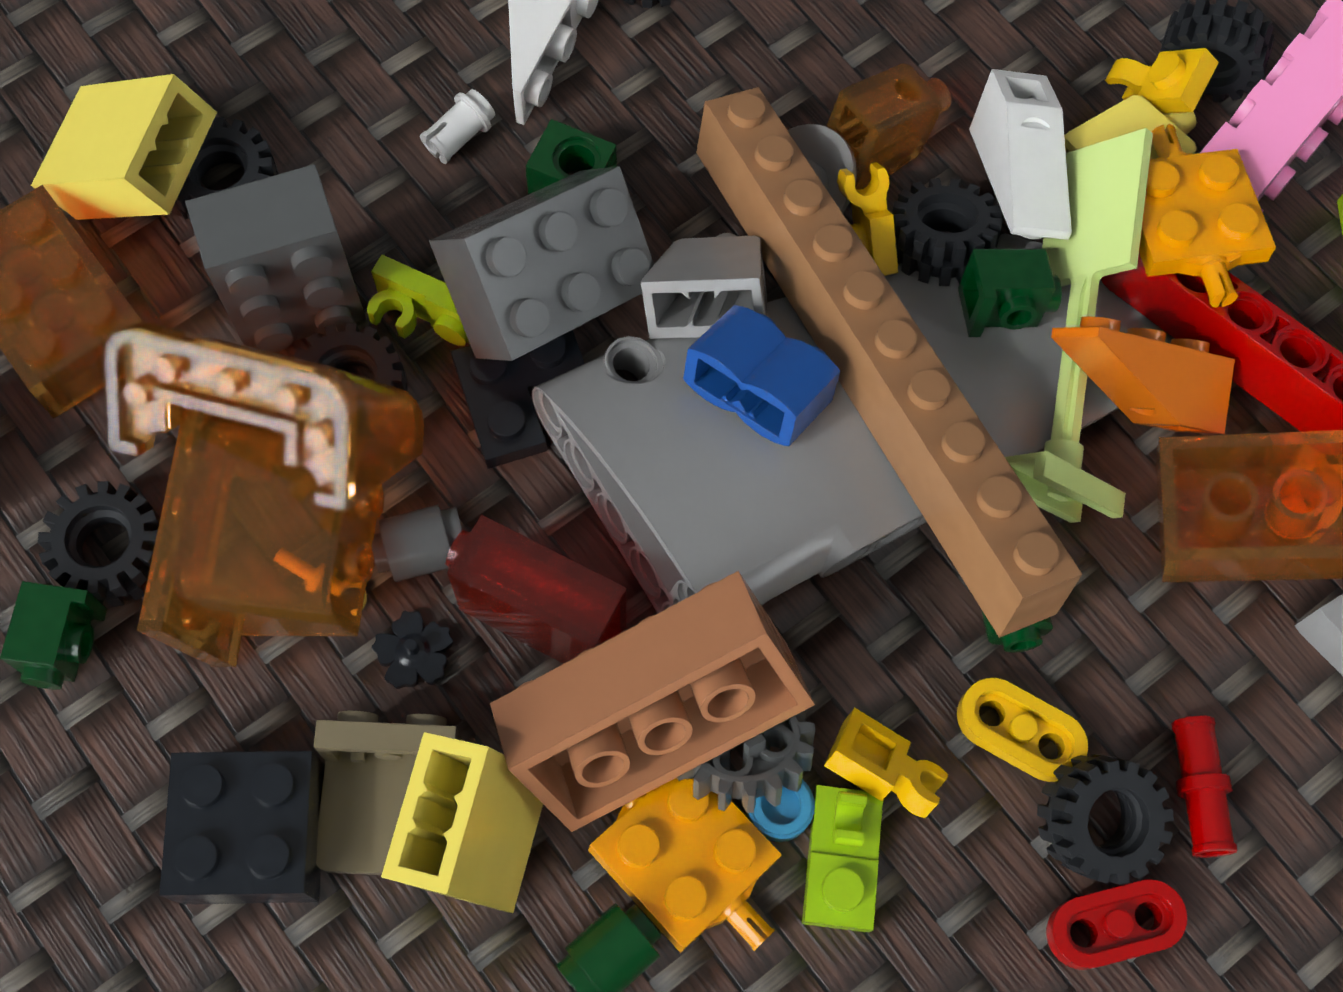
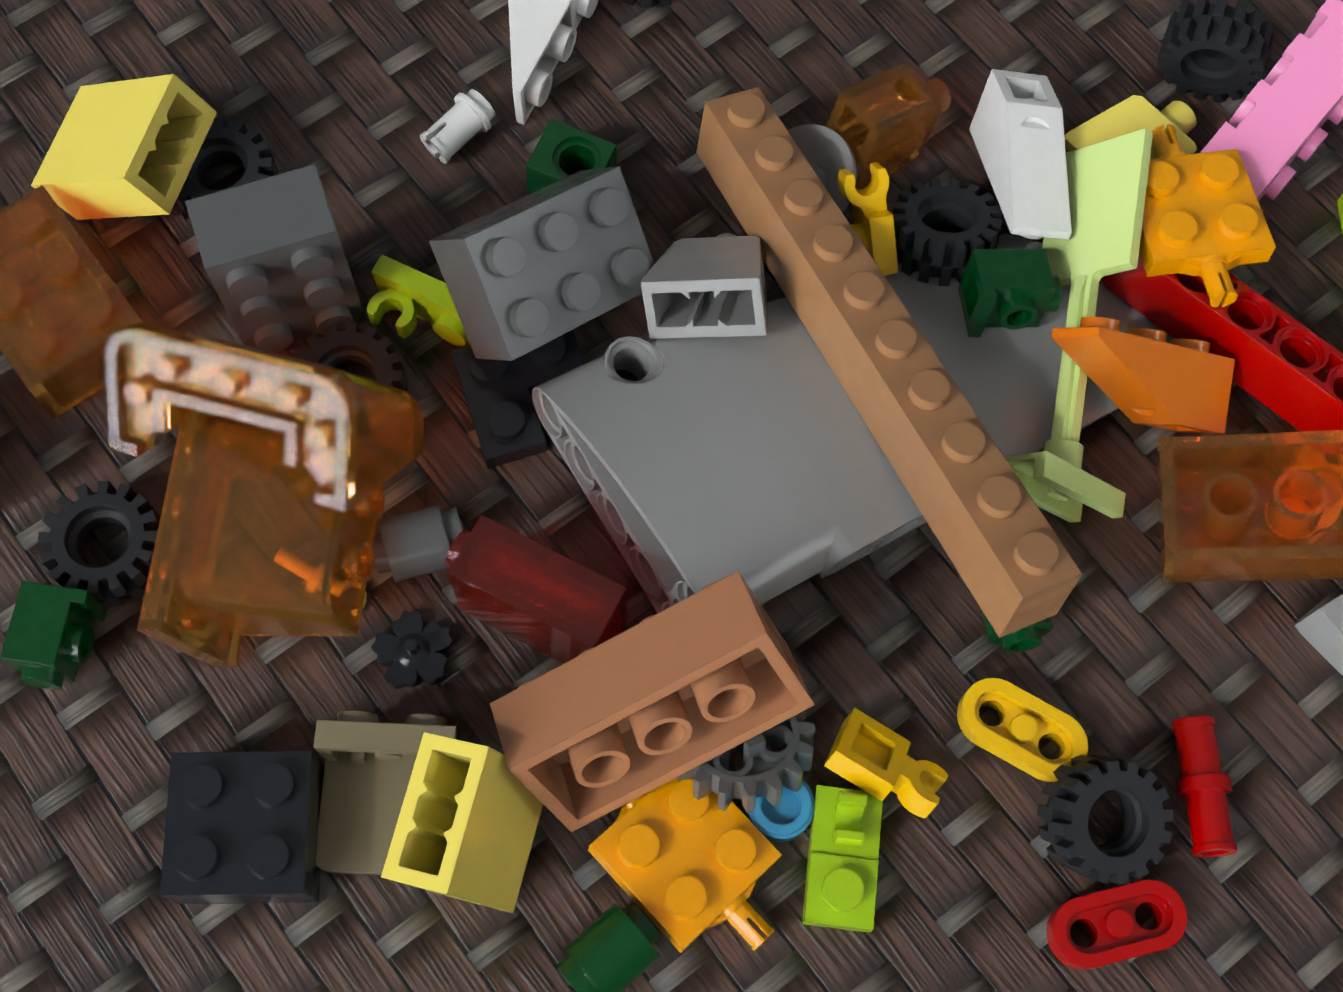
blue brick [683,305,841,446] -> none
yellow plate [1105,48,1219,113] -> none

